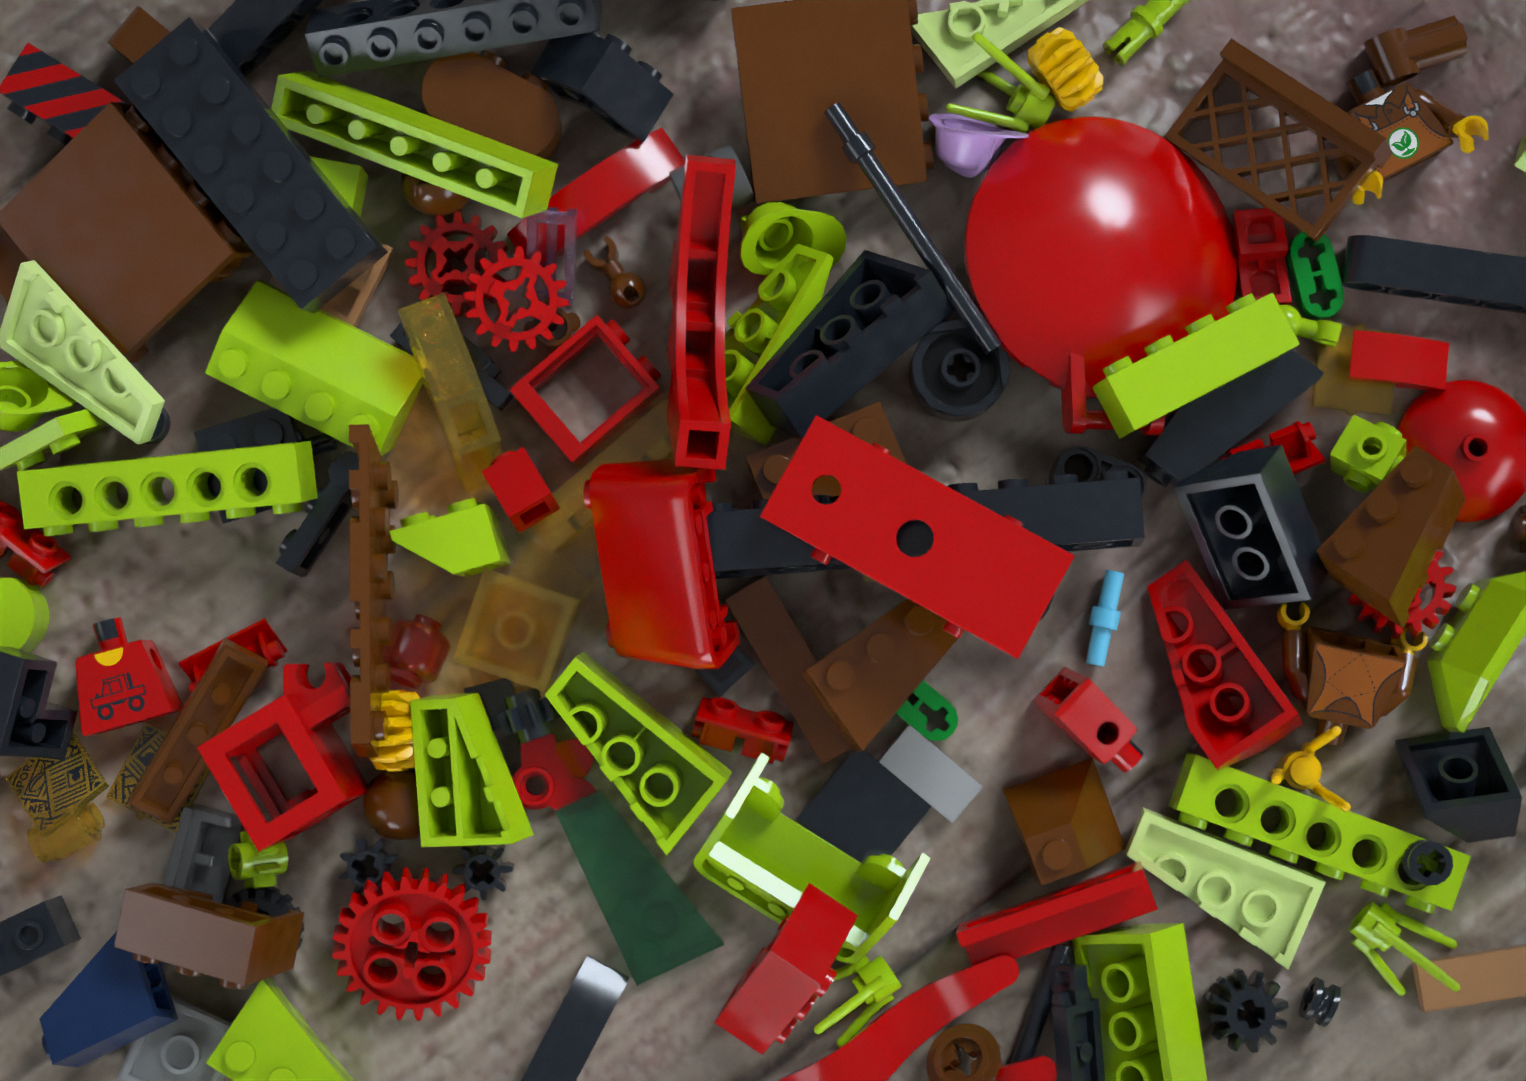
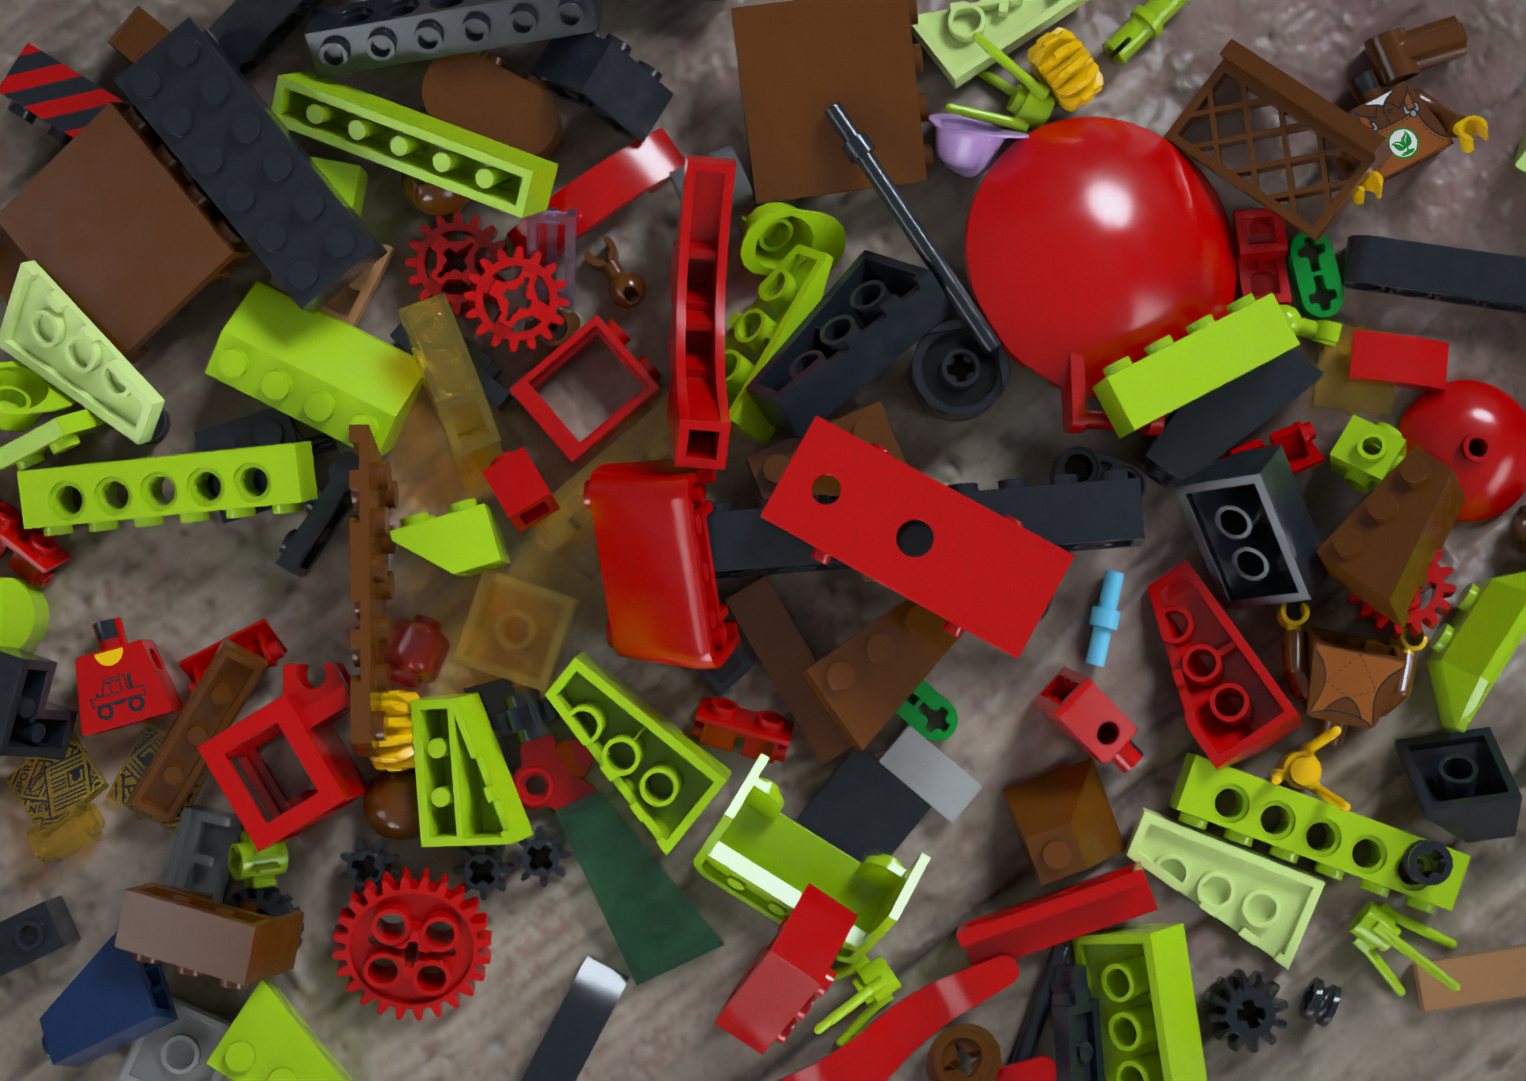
none -> black gear [511,825,573,887]

